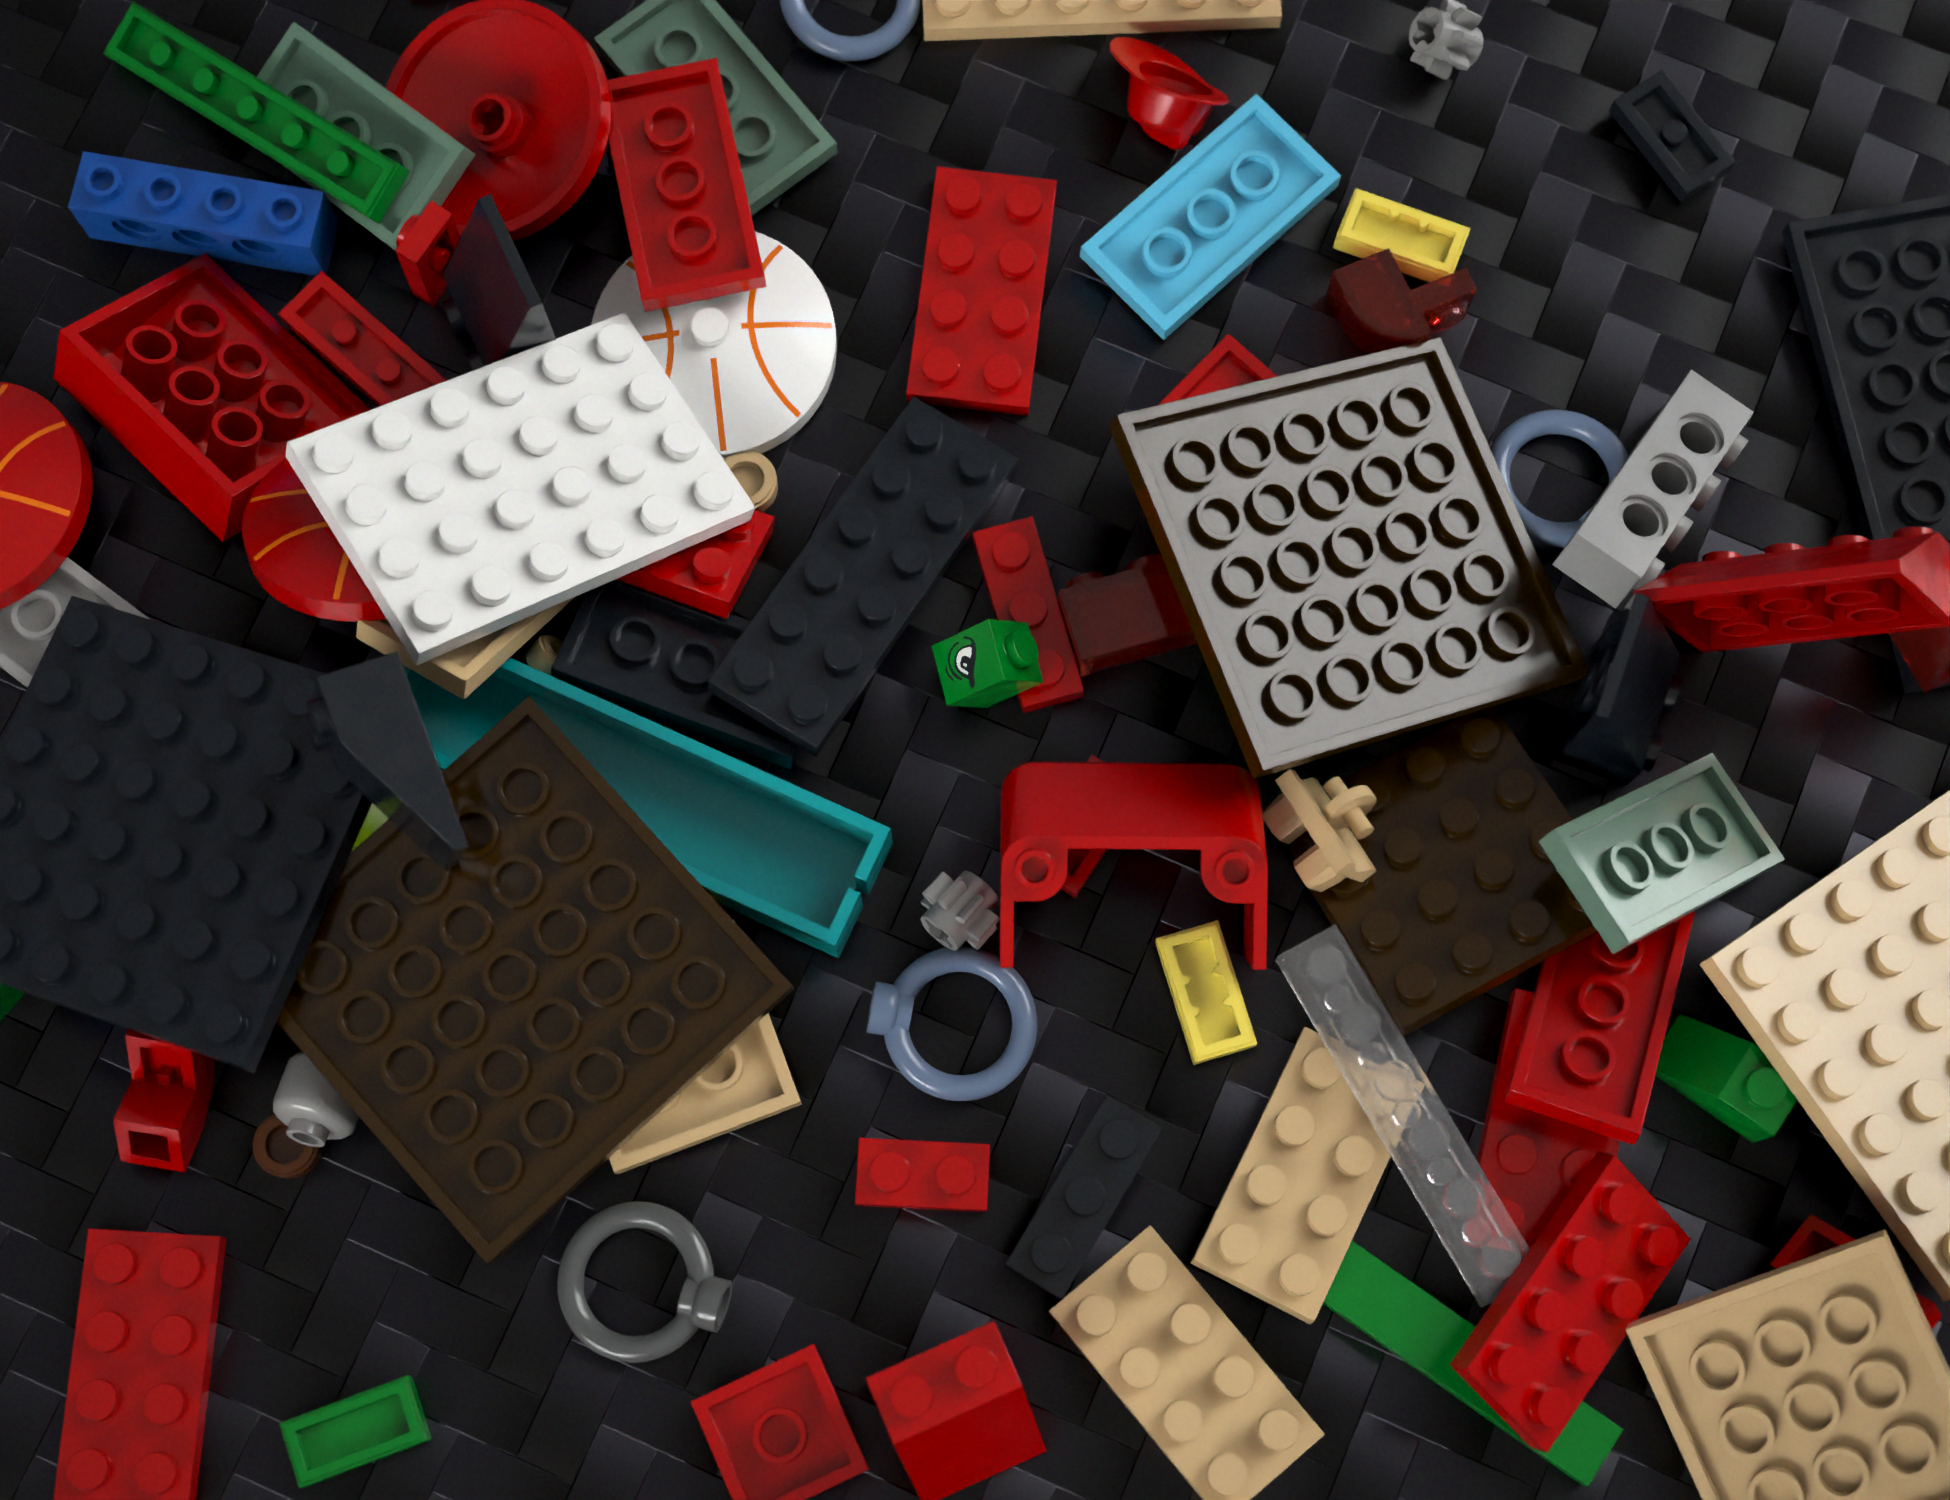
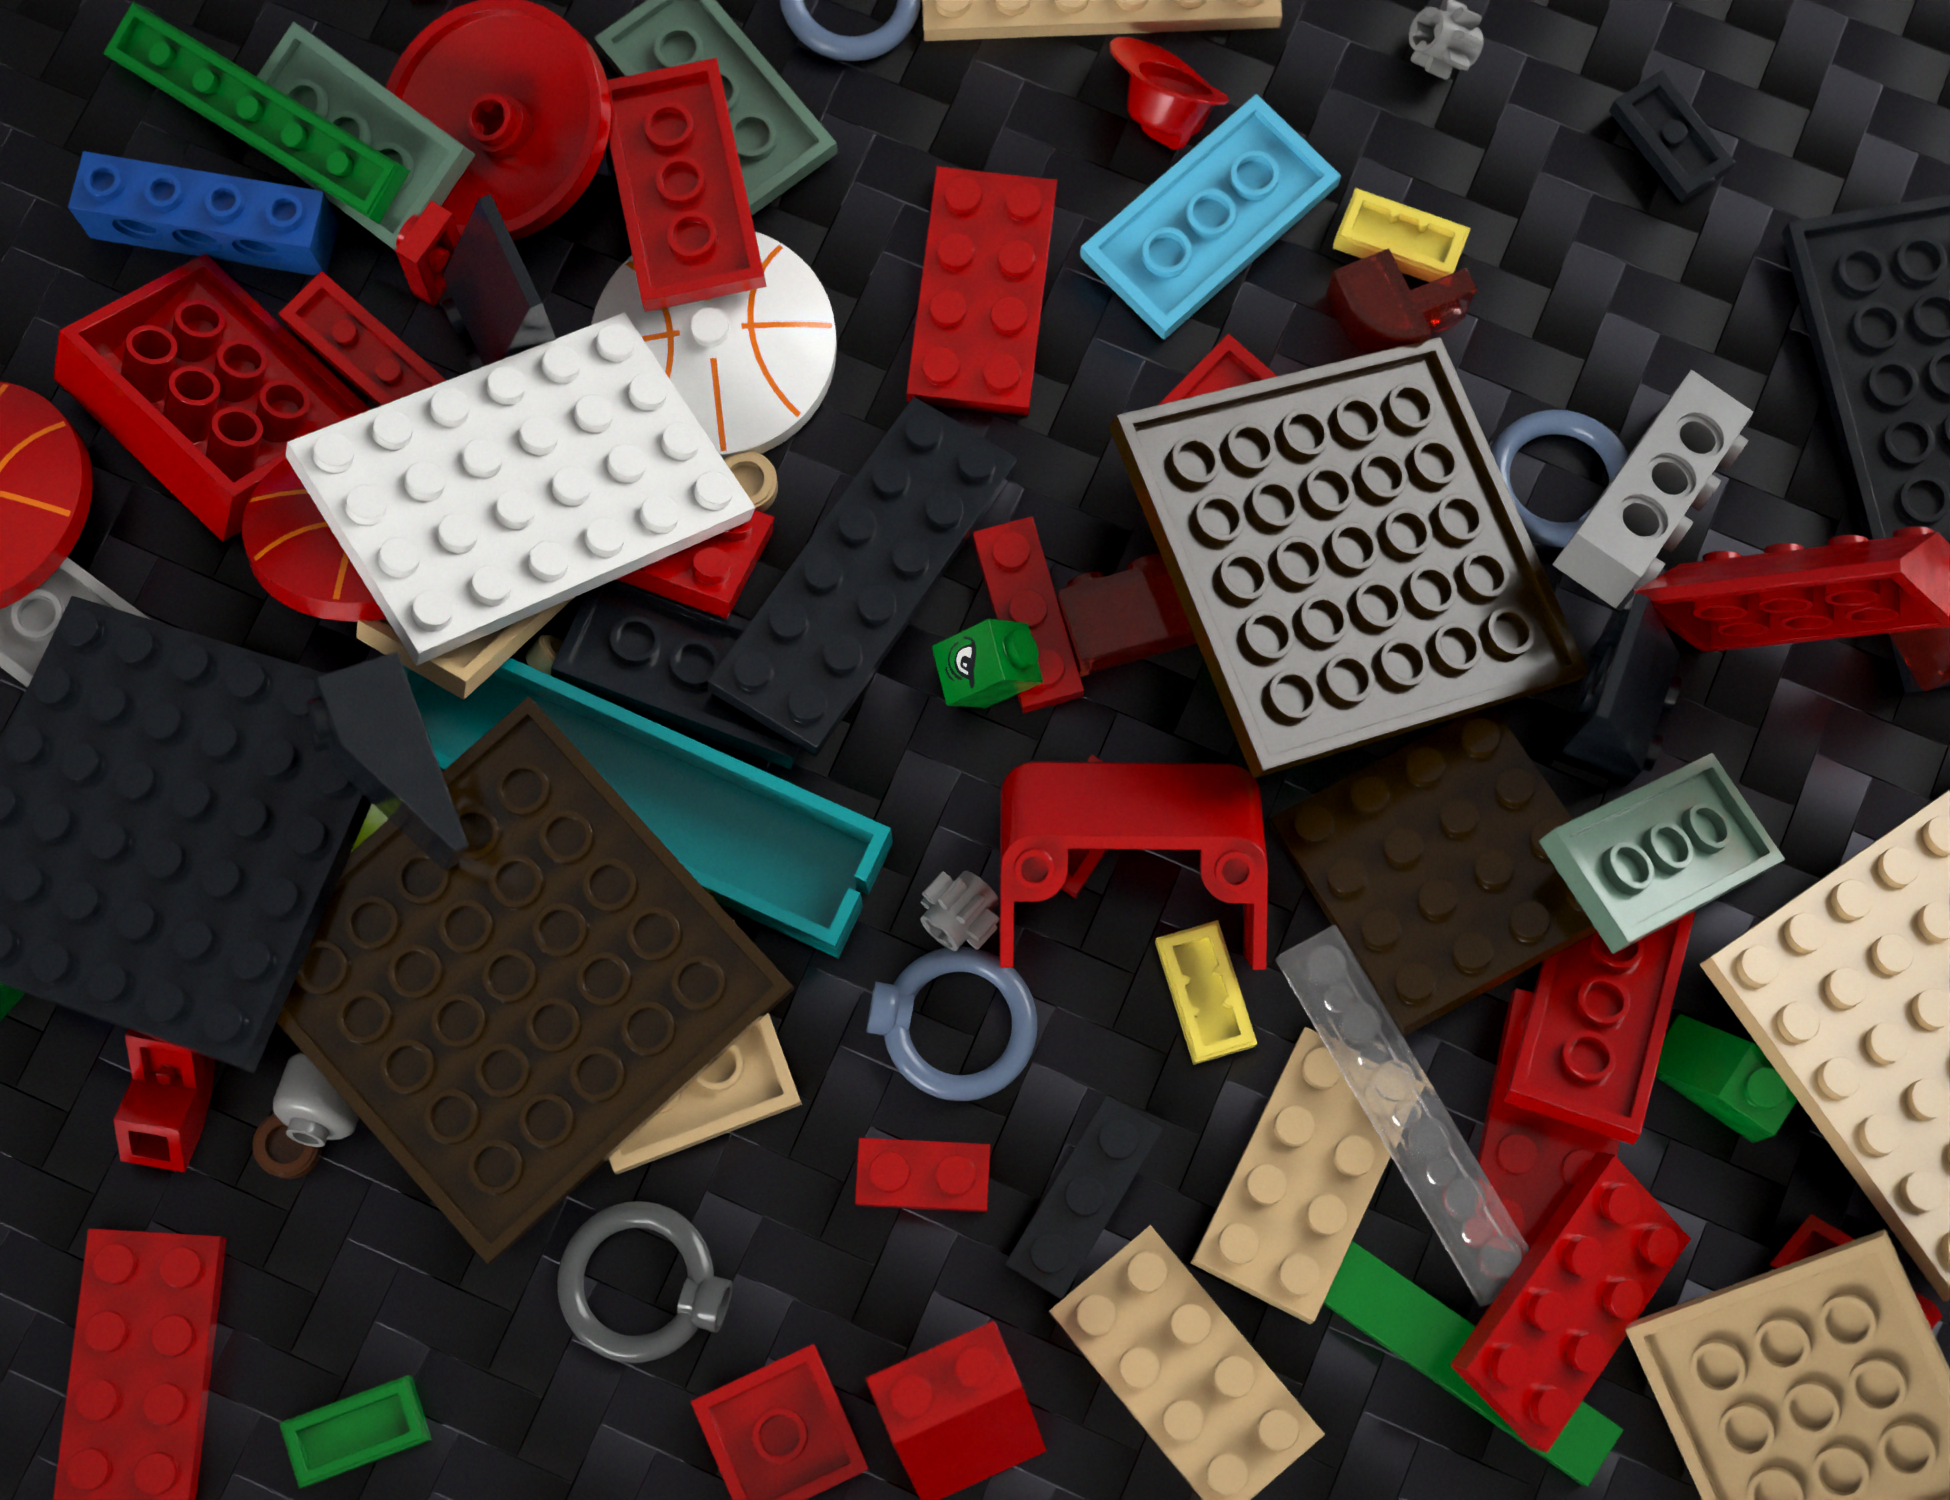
tan hips [1262,769,1377,892] -> none

